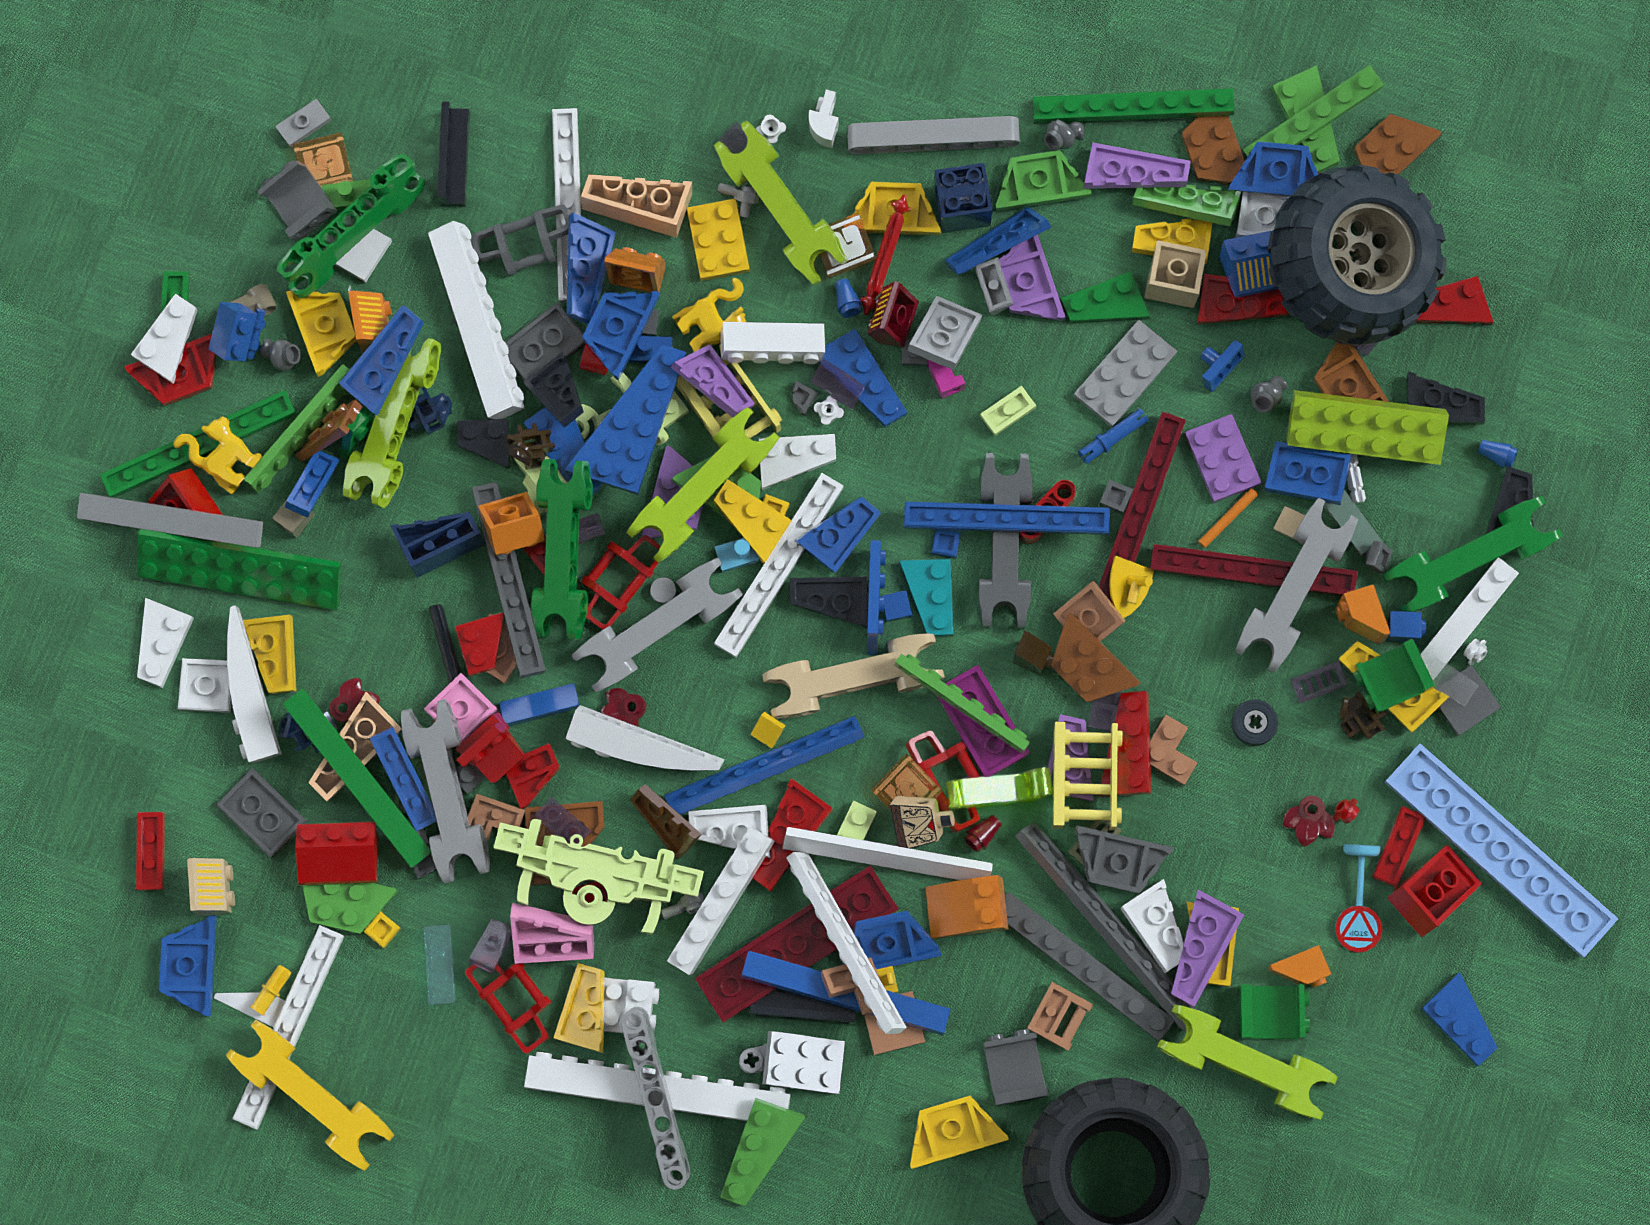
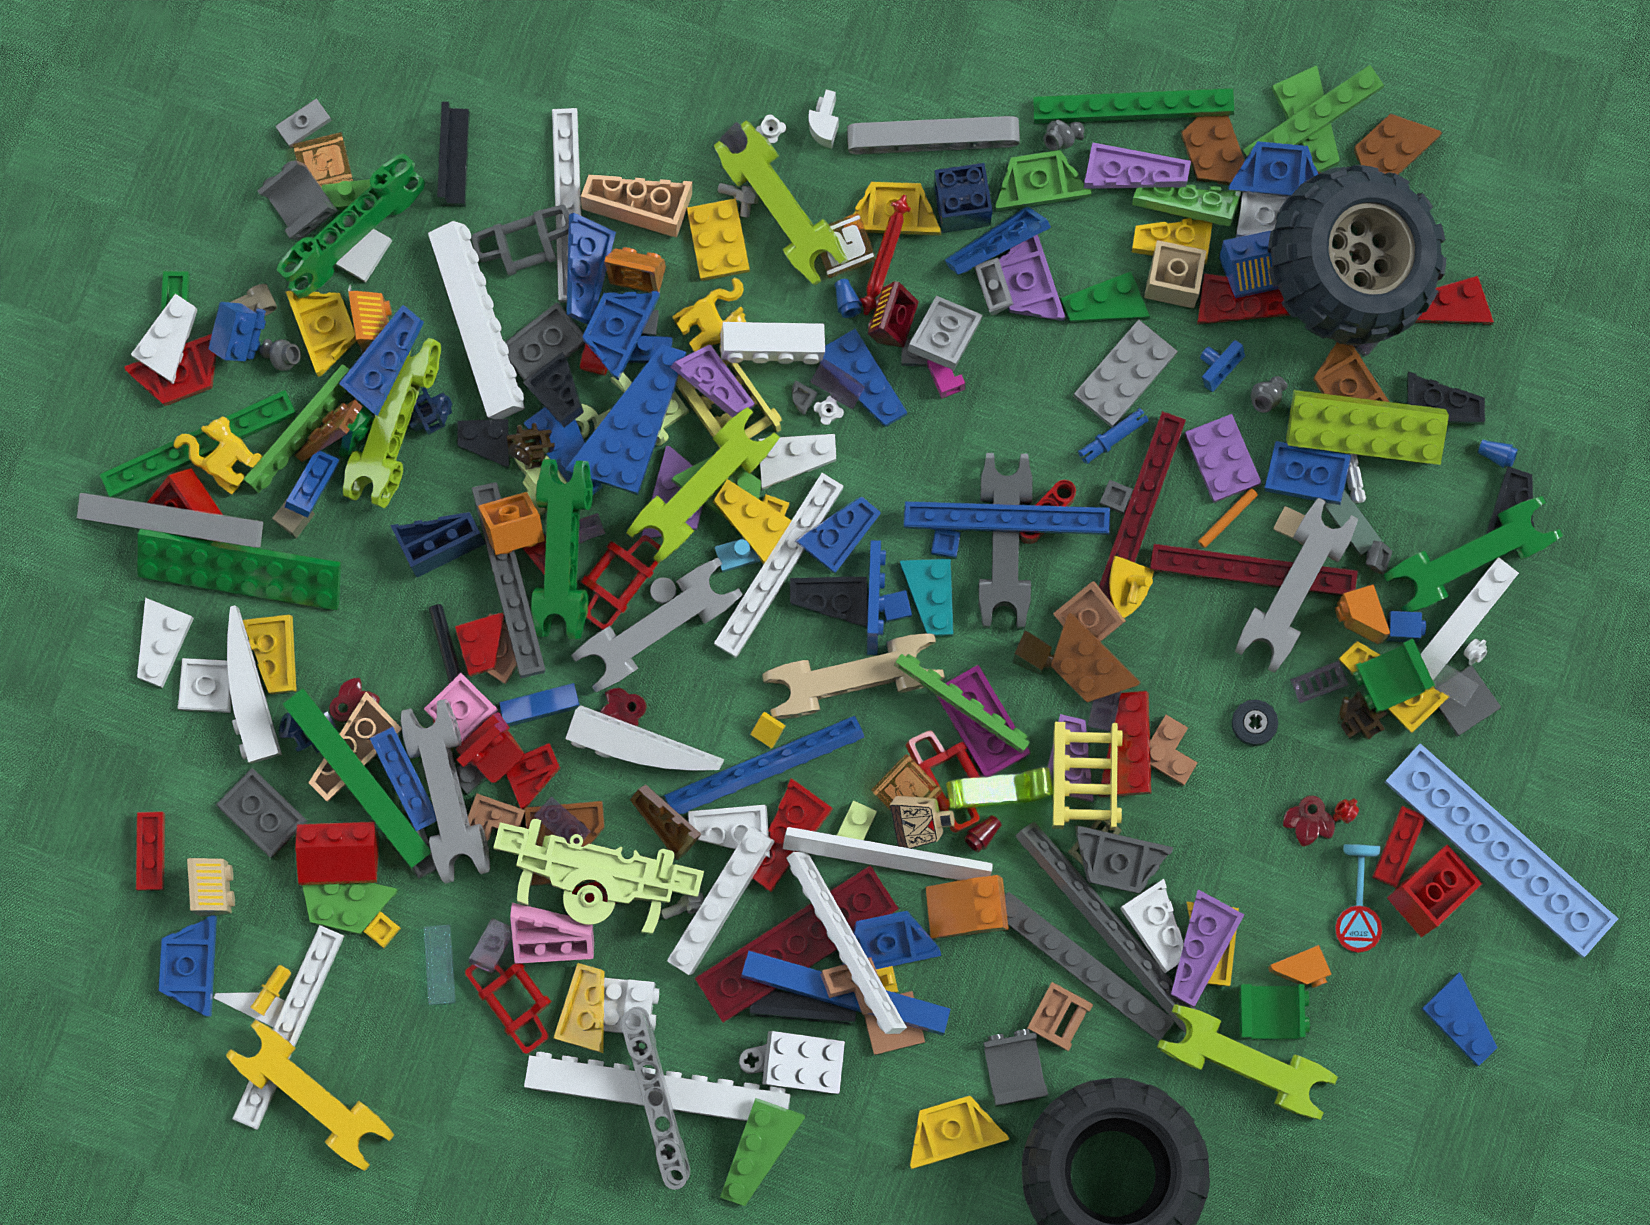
yellowish green plate [980,386,1036,436] -> none

